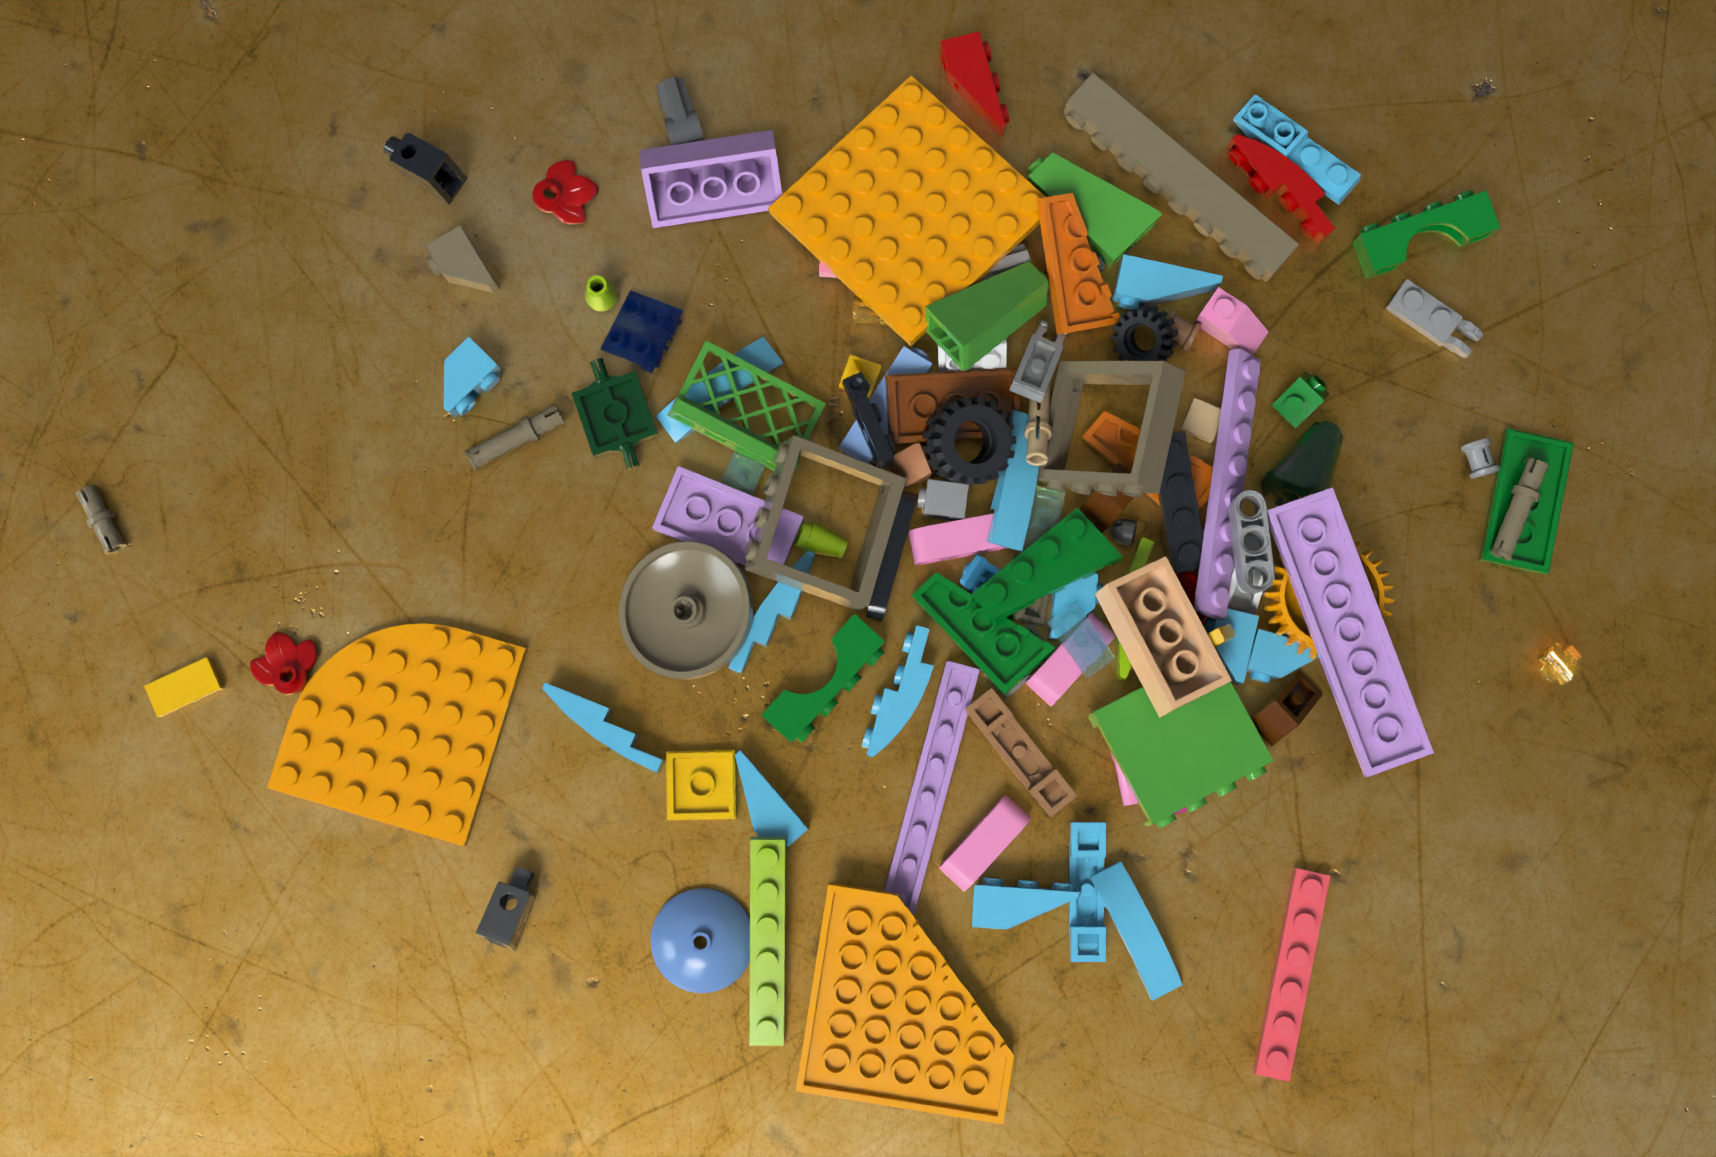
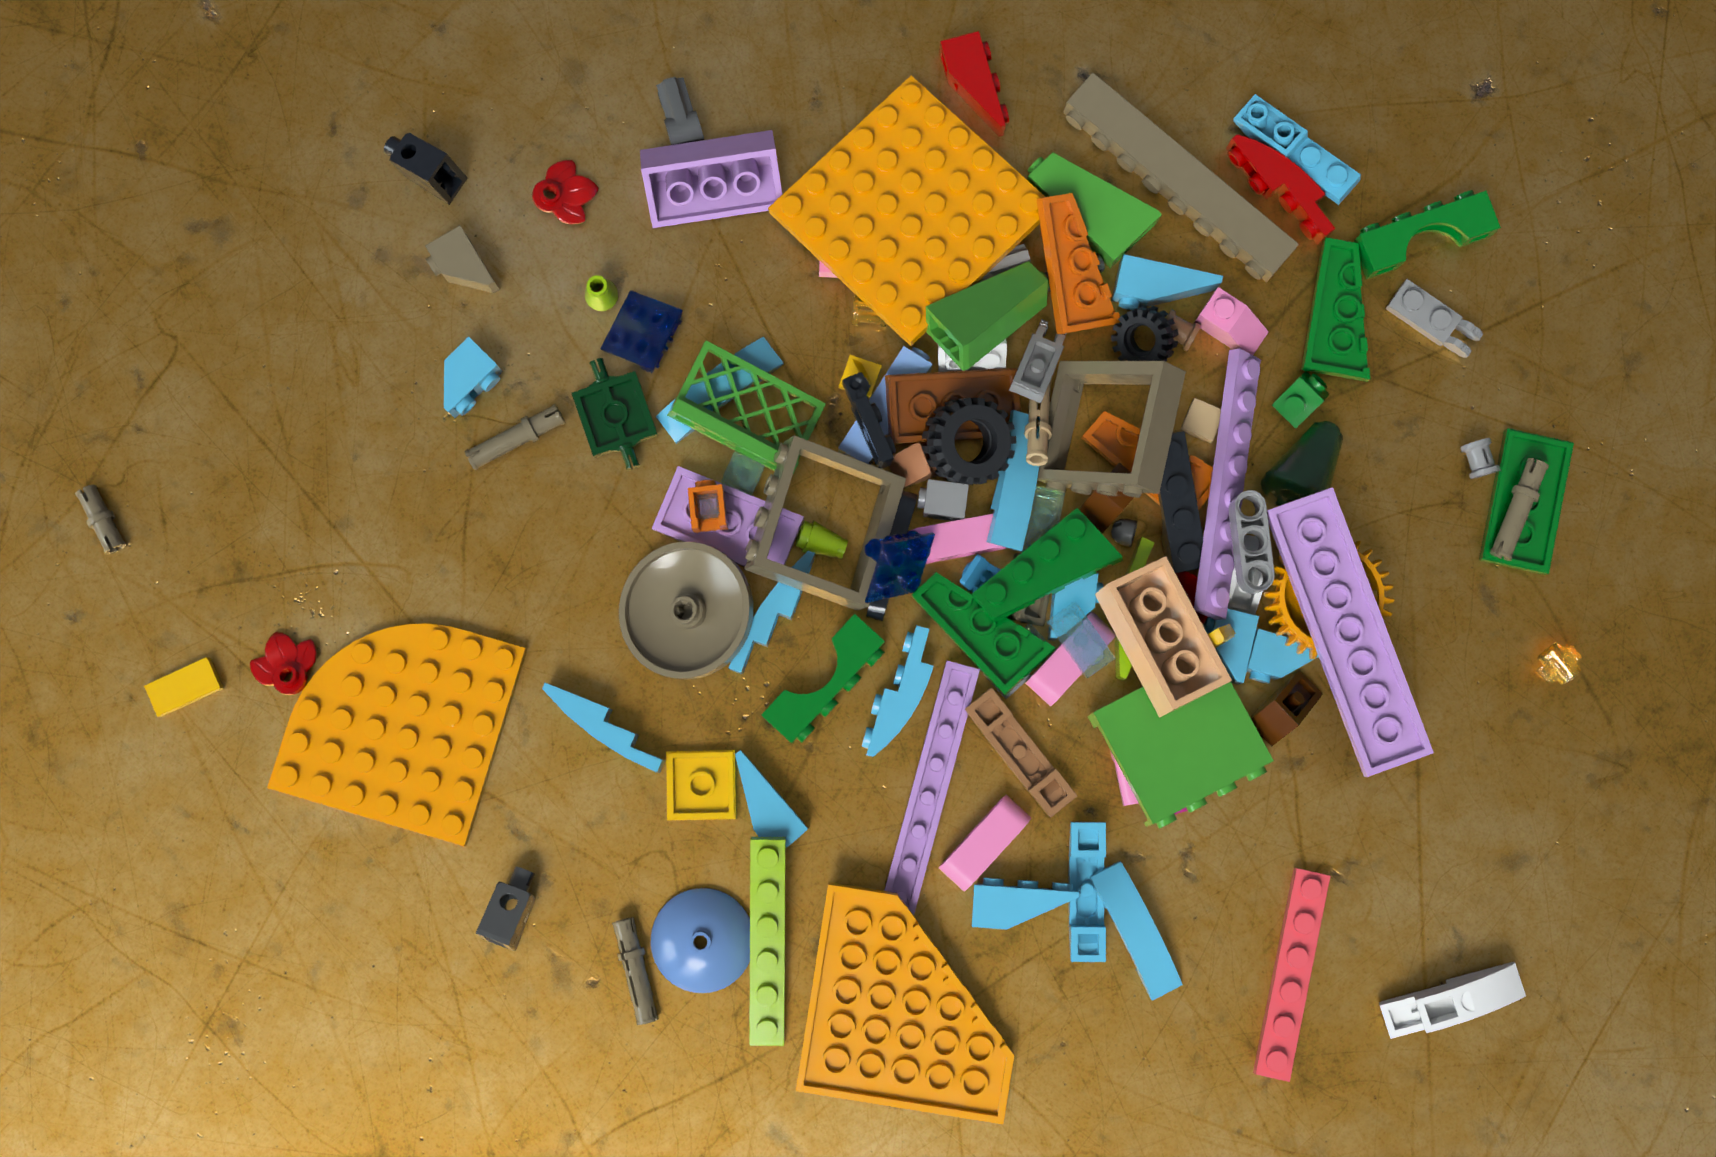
none -> dark tan pin [612,917,659,1025]
none -> orange window [688,480,728,533]
none -> clear blue hinge [865,531,935,603]
none -> green wing [1301,237,1371,382]
none -> white slope [1379,962,1526,1039]

